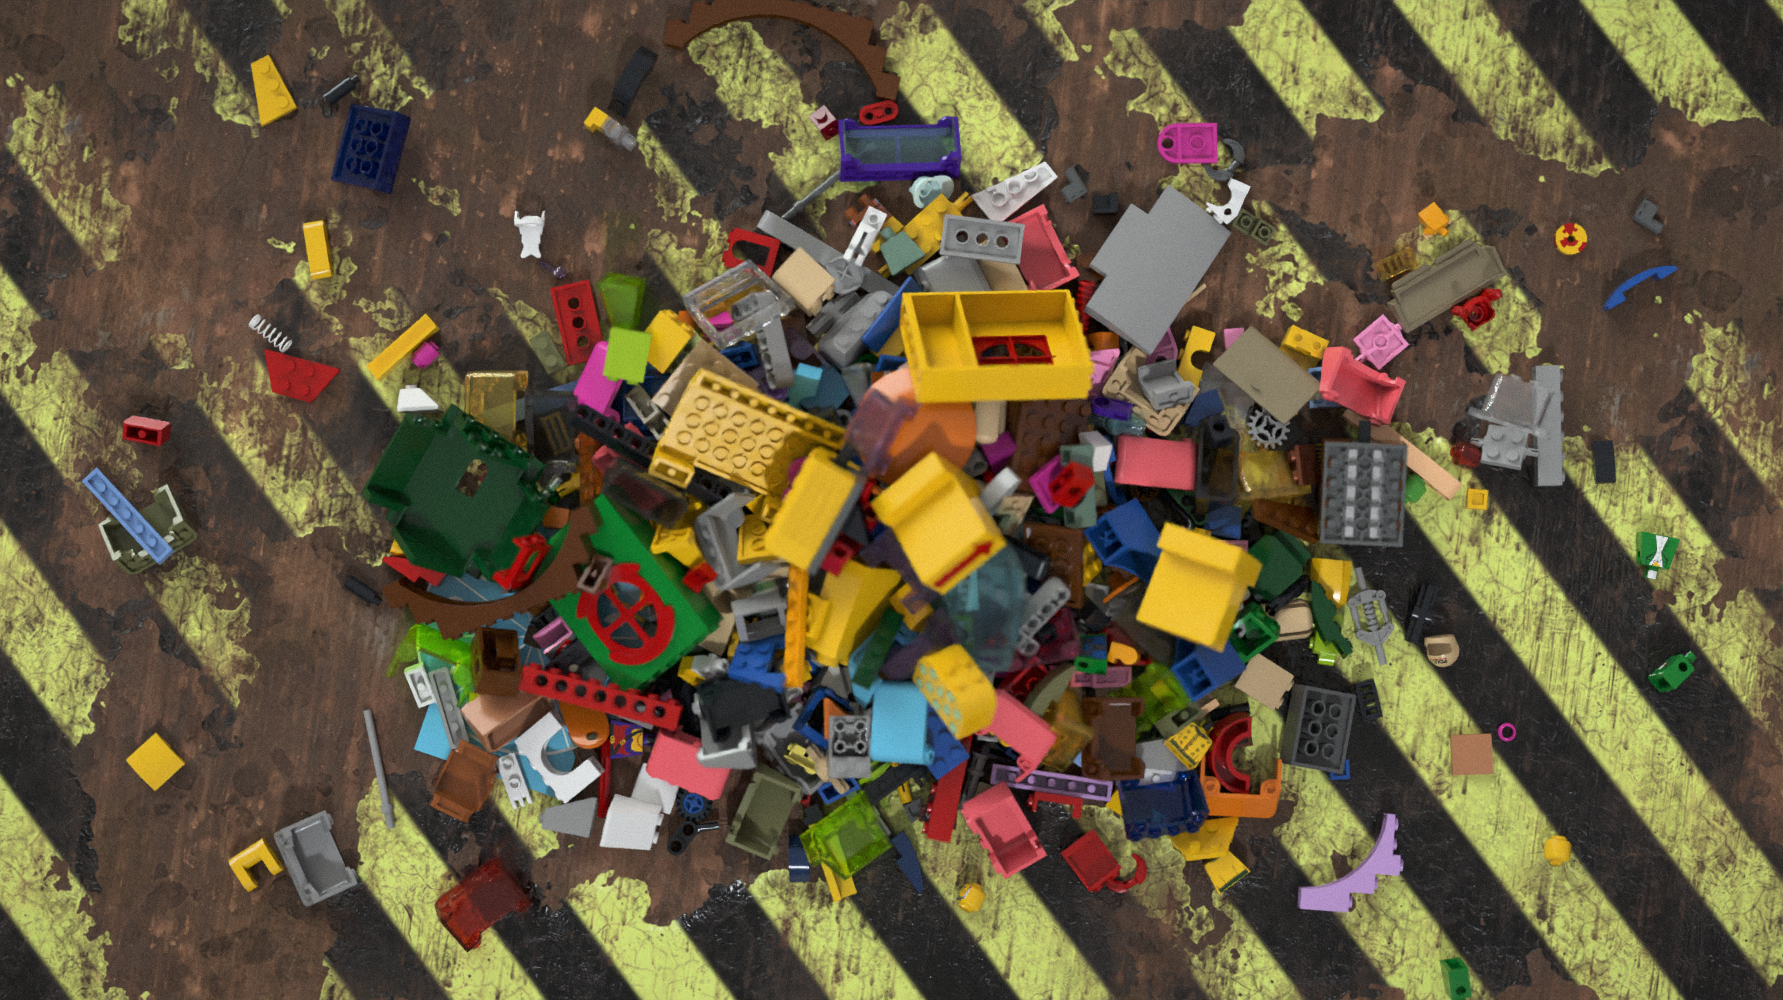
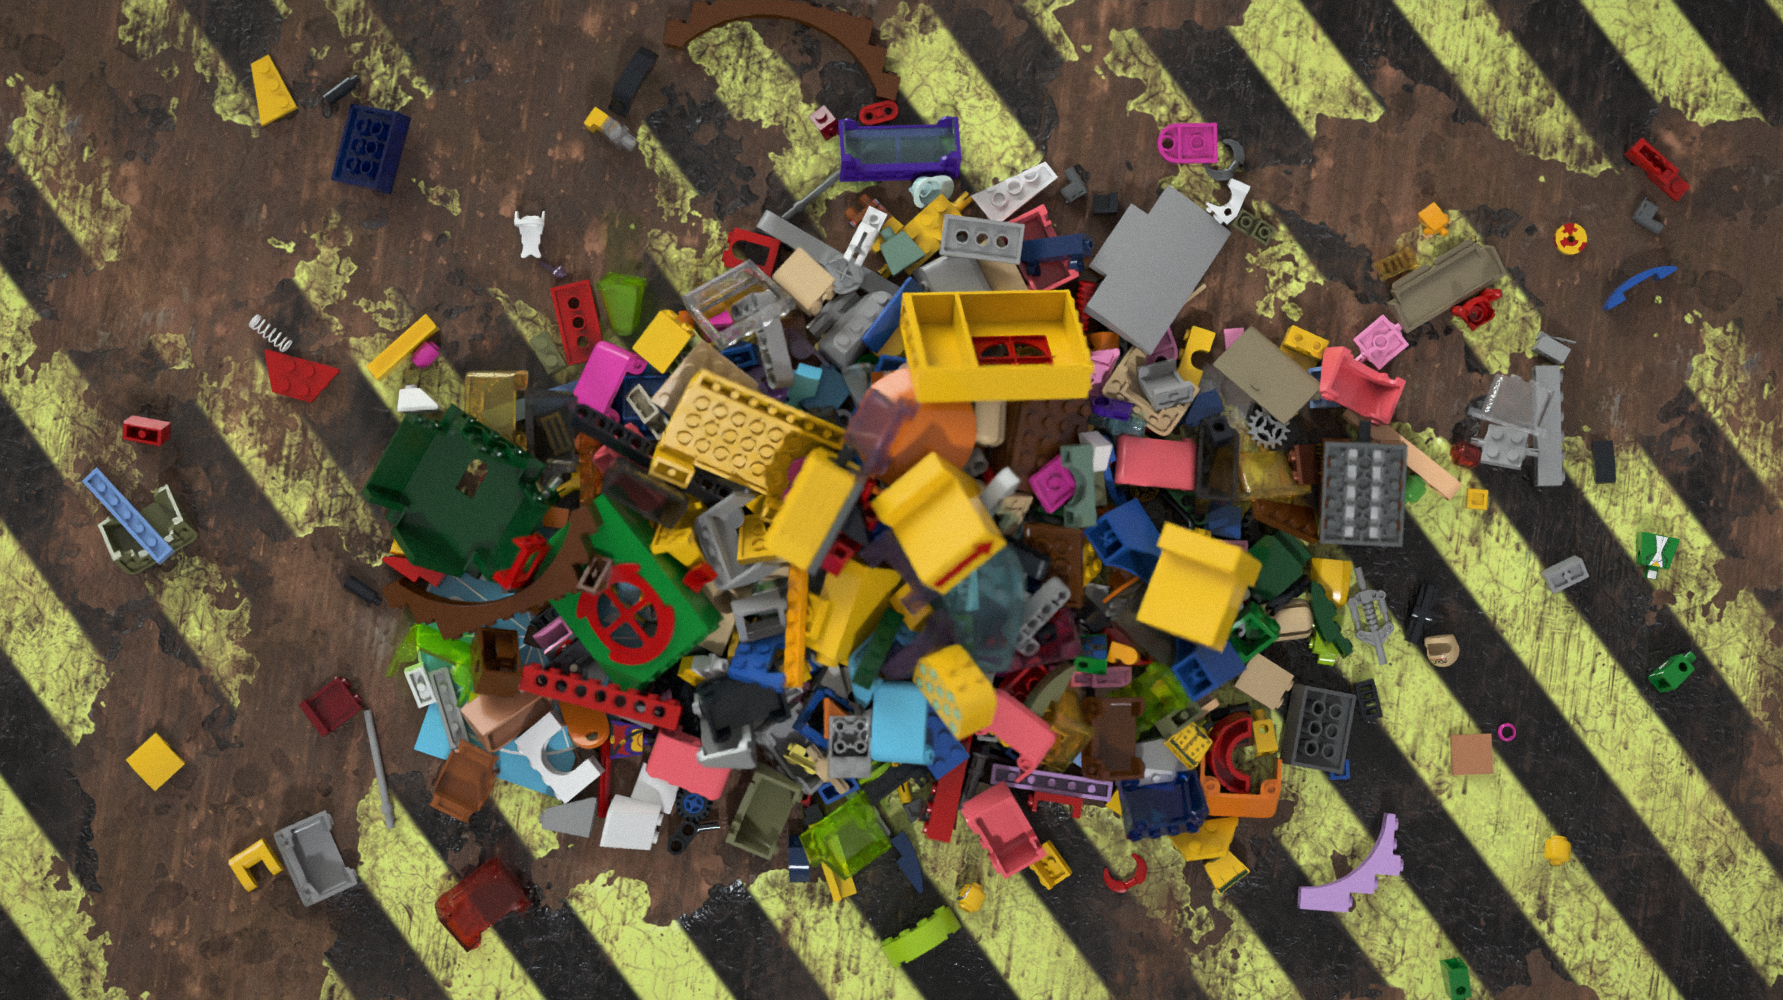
yellow beam [303,220,333,280] -> none
white hinge [496,752,533,810] -> none
lime brick [603,326,652,385] -> none
magenta slope [980,431,1017,475] -> none
red brick [1048,461,1096,508] -> none
red panel [1061,829,1122,893] -> none
none -> dark red panel [299,676,365,737]
none -> lime brick [881,905,961,968]
none -> dark blue brick [1020,233,1094,277]
none -> yellow bracket [1029,840,1073,890]
none -> yellow torso [1251,709,1278,758]
none -> light grey piece [1531,331,1576,365]
none -> light grey hinge [1539,555,1590,594]
none -> red plate [1625,137,1690,203]

